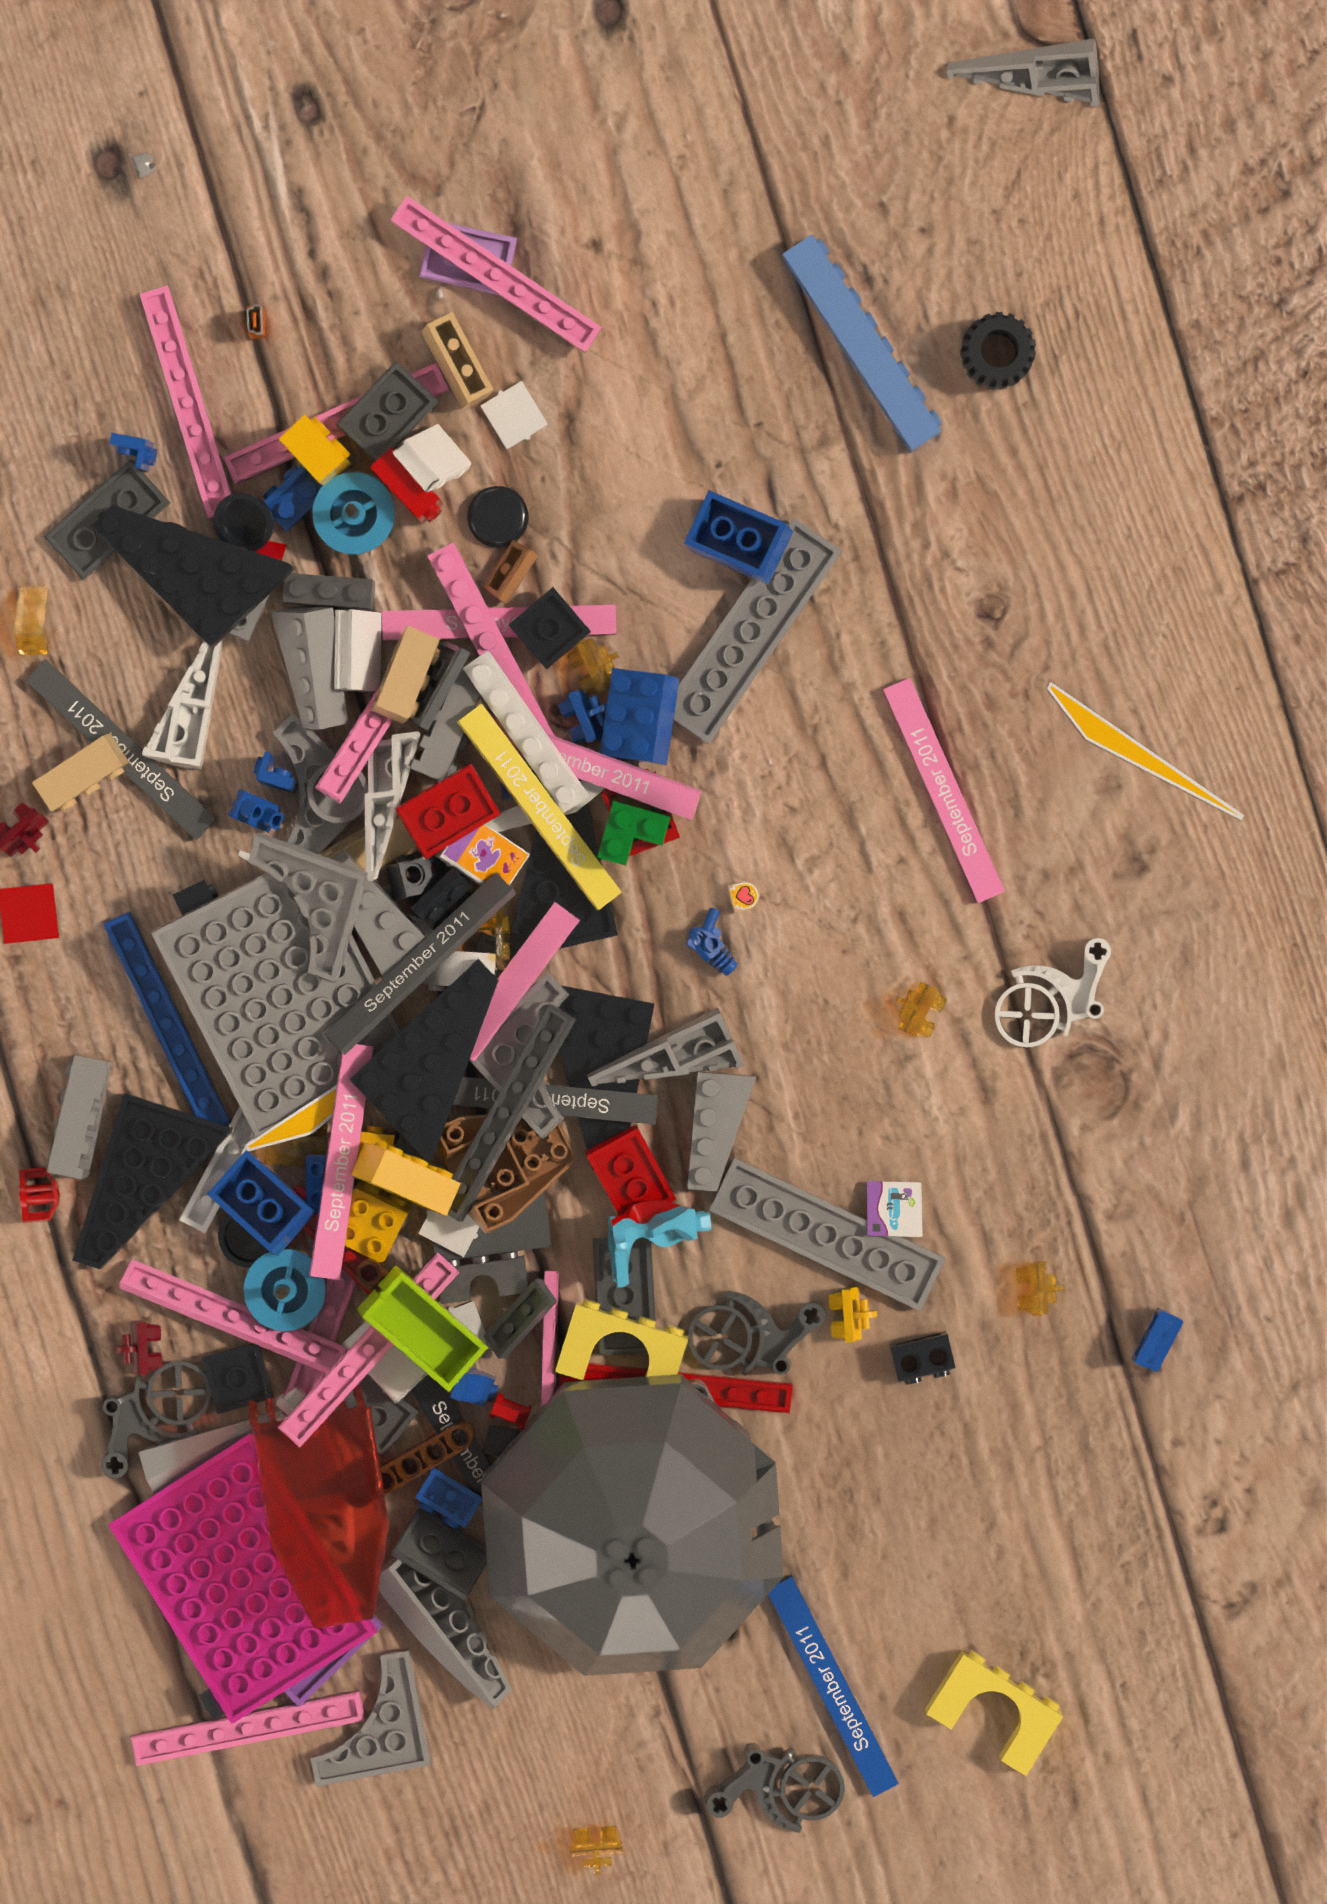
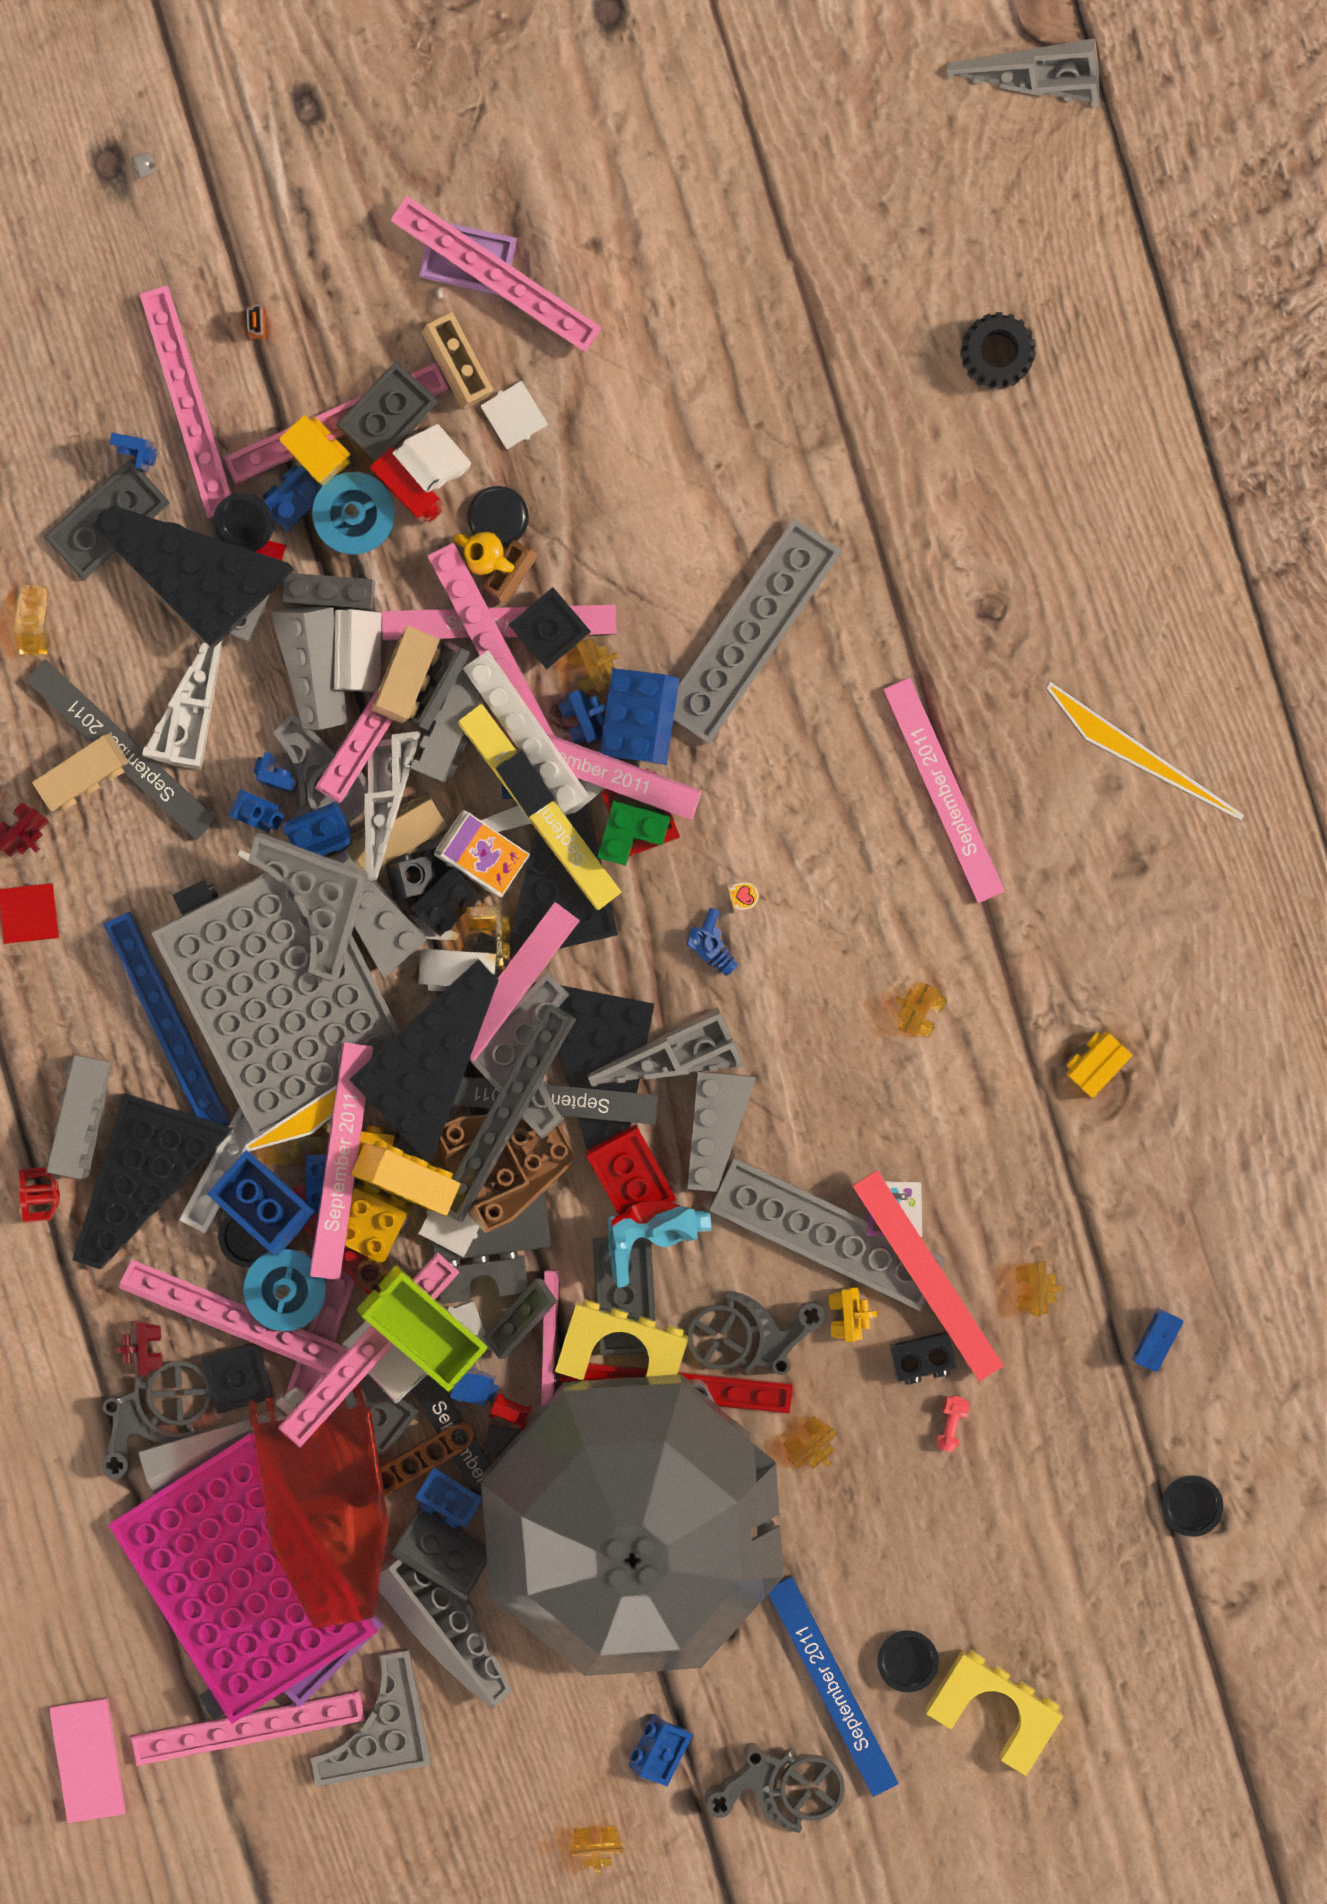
dark grey tile [325,872,516,1055] -> none
red tile [394,763,501,860] -> none
blue brick [684,490,793,585] -> none
medium blue brick [782,235,942,453] -> none
white piece [995,938,1111,1047] -> none
none -> bright pink tile [49,1697,126,1823]
none -> blue bracket [283,802,352,856]
none -> yellow piece [453,532,514,575]
none -> black hinge [495,750,555,818]
none -> blue bracket [628,1714,693,1787]
none -> clear yellow hips [783,1416,838,1469]
none -> coral tile [852,1170,1004,1382]
none -> black piece [877,1630,939,1693]
none -> coral bar [936,1395,970,1452]
none -> yellow brick [1065,1031,1133,1098]
none -> black piece [1162,1475,1224,1537]

